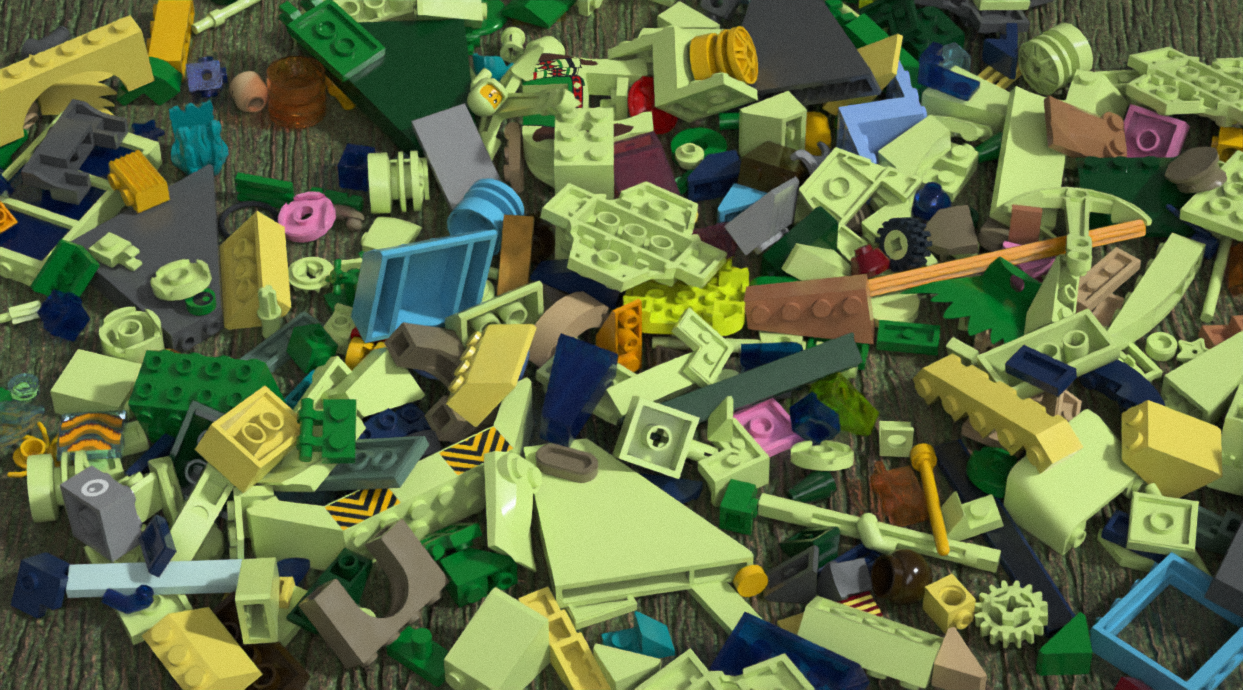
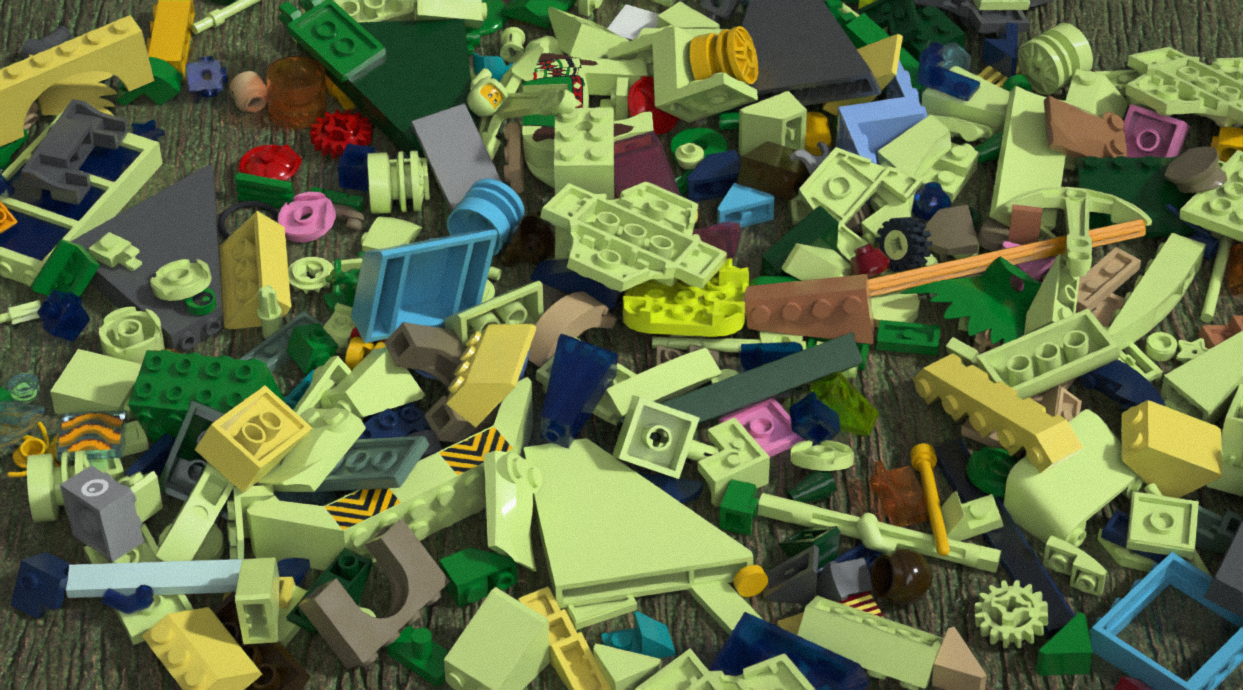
yellow brick [107,150,170,214] -> none
dark blue tile [138,514,177,577] -> none
yellowish green slope [147,456,185,525] -> none
teal piece [169,100,229,176] -> none
green plate [296,398,357,464] -> none
green plate [419,523,482,561] -> none
pearl gold tile [497,215,535,296] -> none
dark tan tile [536,444,598,483] -> none
light orange slope [596,299,642,372] -> none
yellowish green tile [671,308,734,388] -> none
yellowish green slope [707,396,733,442] -> none
light grey slope [724,177,799,255] -> none
yellowish green bracket [879,421,914,457] -> none
light yellow brick [922,574,976,634] -> none
dark blue tile [1005,345,1077,397] -> none
none -> red piece [238,144,302,188]
none -> red gear [310,109,372,159]
none -> yellowish green slope [548,6,629,59]
none -> white sticker [607,4,659,40]
none -> green tile [1002,74,1032,92]
none -> yellowish green slope [1043,535,1107,597]

